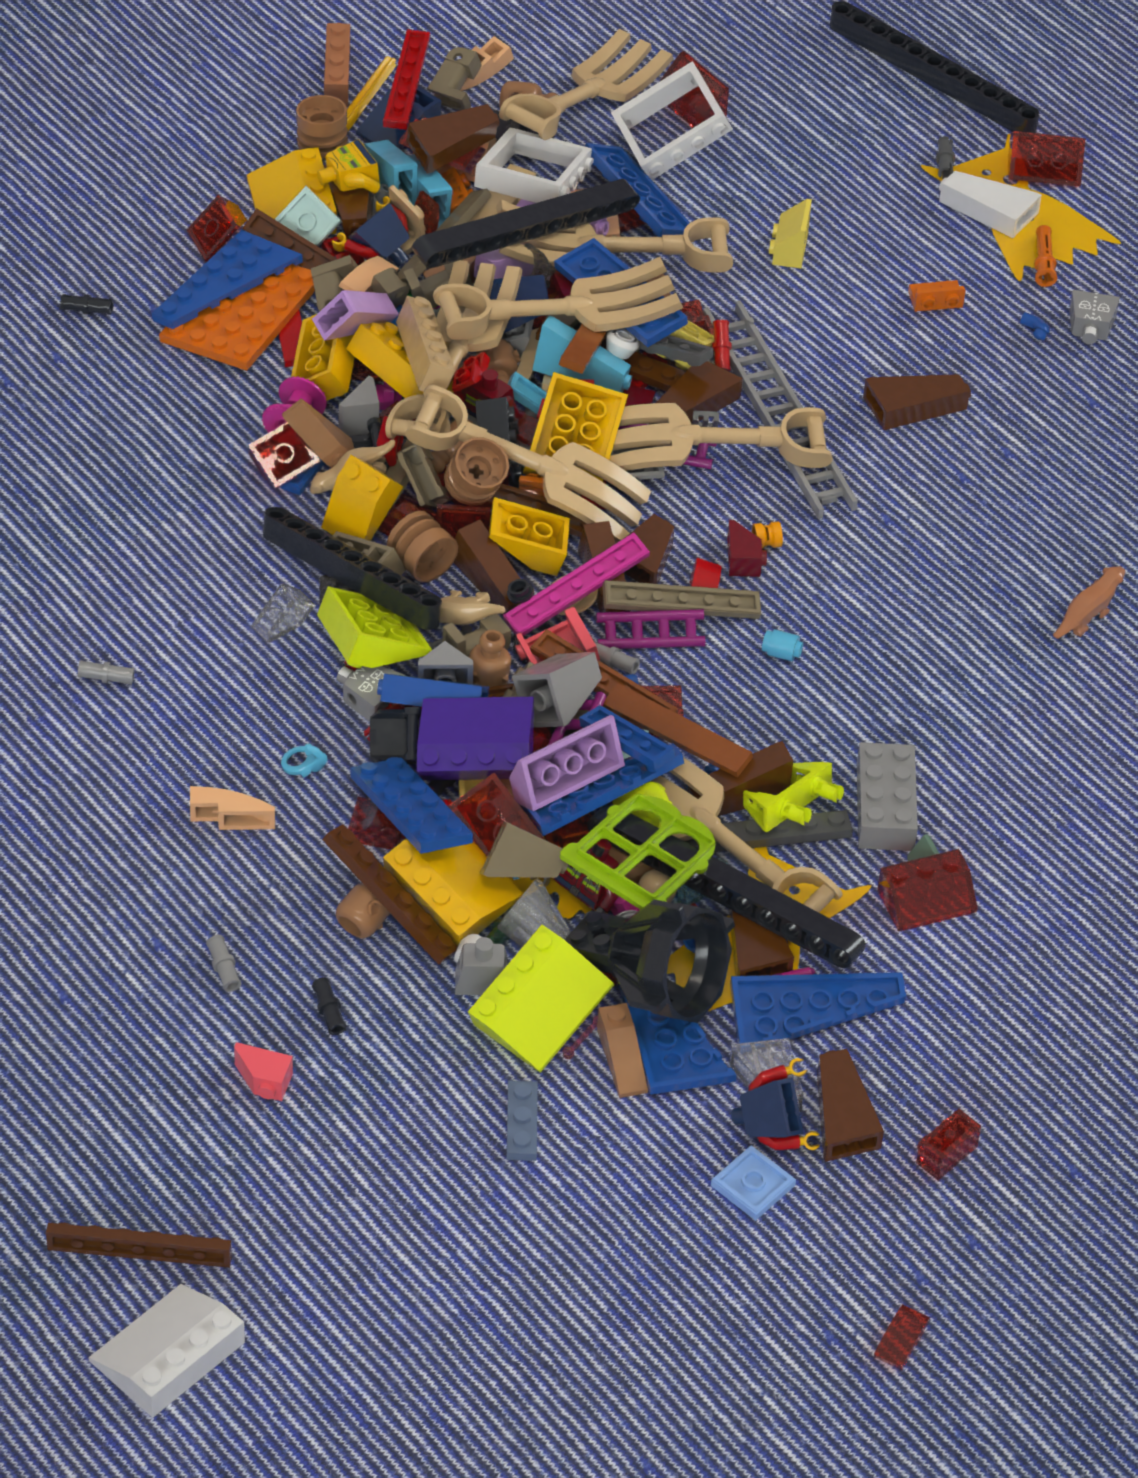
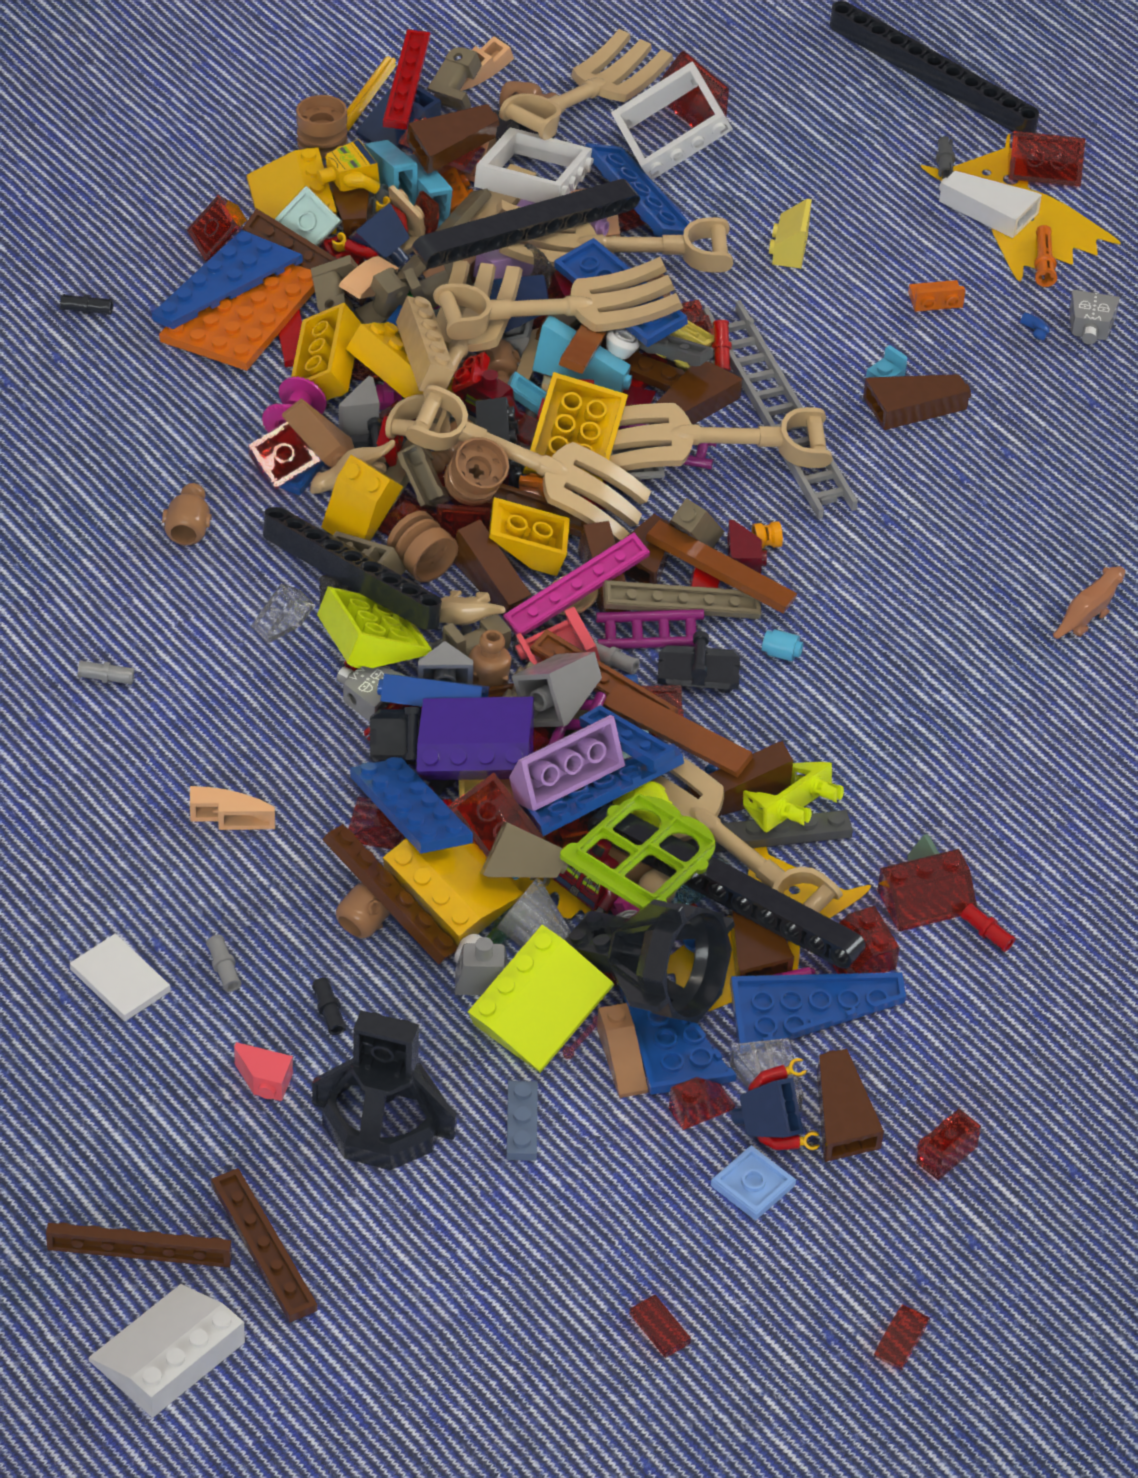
medium azure piece [281,744,328,777] -> none
lavender slope [312,290,399,341] -> none
nougat brick [324,23,350,107] -> none
black plate [507,579,534,604] -> none
dark grey tile [691,410,719,427] -> none
light grey brick [857,742,918,851] -> none
none -> white tile [70,933,170,1021]
none -> medium nougat piece [162,483,212,545]
none -> reddish brown plate [211,1168,318,1323]
none -> black plate [312,1010,457,1170]
none -> clear red tile [630,1294,691,1358]
none -> dark orange tile [645,520,797,614]
none -> black shield [657,631,740,693]
none -> dark tan slope [669,498,725,548]
none -> clear red slope [669,1077,735,1130]
none -> clear red slope [832,906,900,974]
none -> medium azure bracket [866,345,907,378]
none -> red pin [961,903,1016,952]

